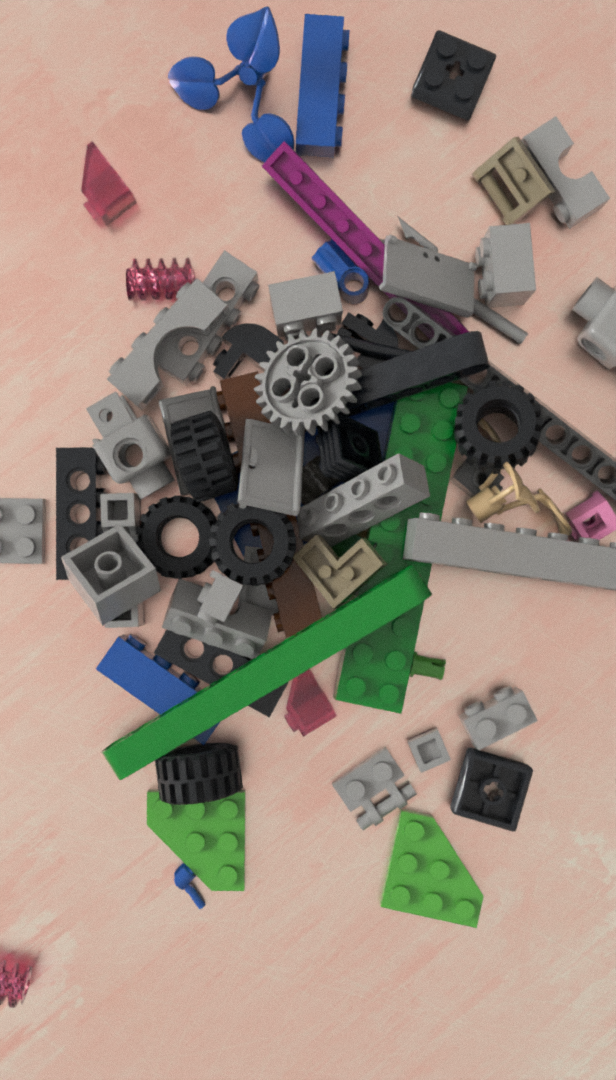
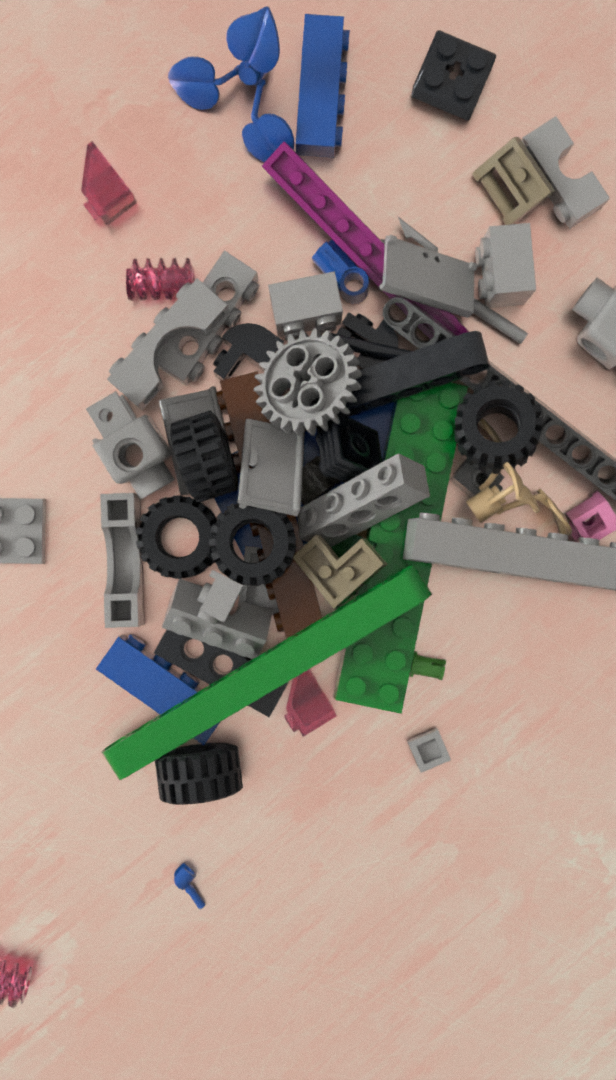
black brick [56,447,107,580] -> none
light grey brick [61,524,161,626] -> none
bright green plate [147,789,246,891] -> none
light grey plate [332,746,417,830] -> none
bright green plate [380,809,484,928] -> none
black brick [450,748,533,832] -> none
light grey brick [458,686,538,751] -> none

